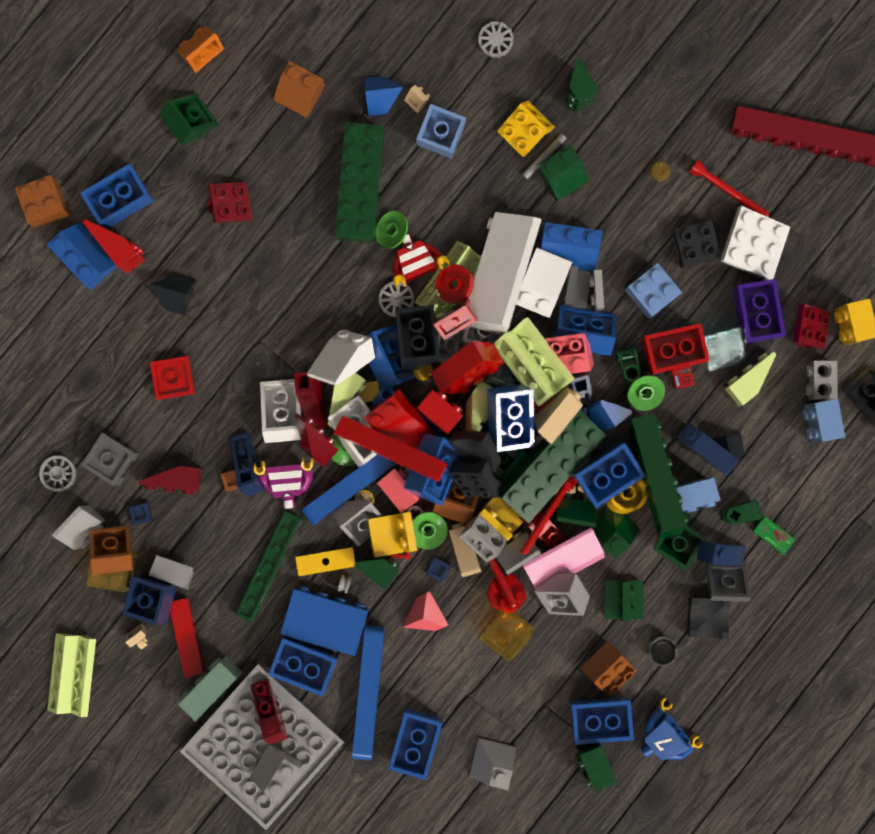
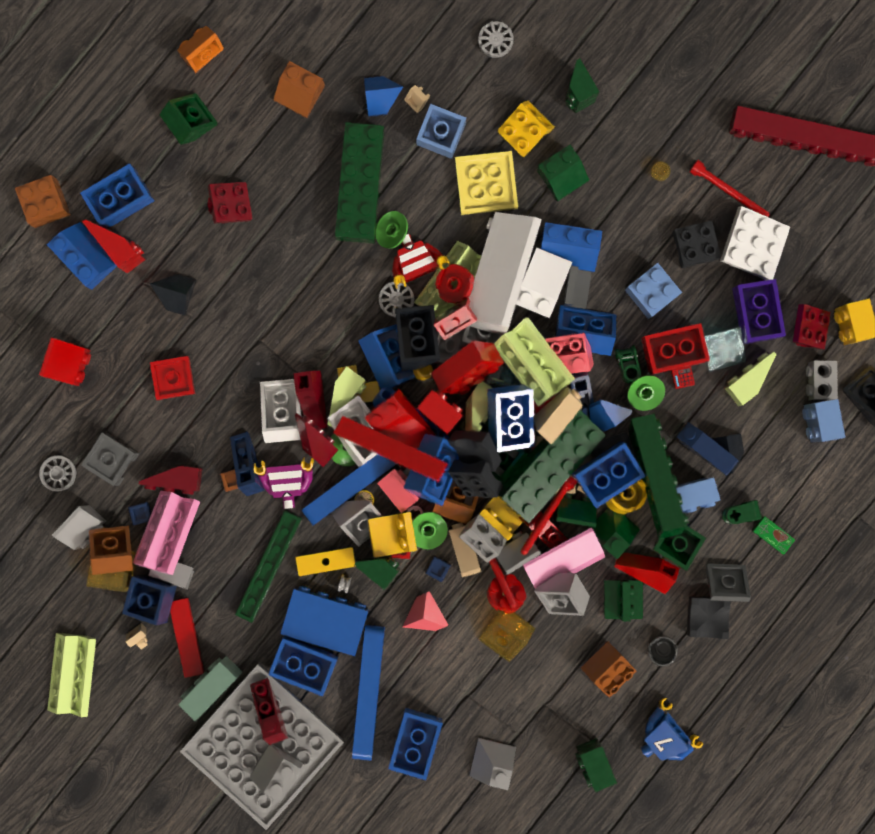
white slope [307,330,375,385] -> none
light grey bar [522,134,566,179] -> none
blue brick [570,696,634,745] -> none
light grey plate [589,270,604,311] -> none
dark blue slope [697,540,746,566] -> none
none -> red slope [39,338,91,386]
none -> bright pink slope [133,491,200,575]
none -> light yellow plate [455,151,518,215]
none -> red slope [614,552,680,594]

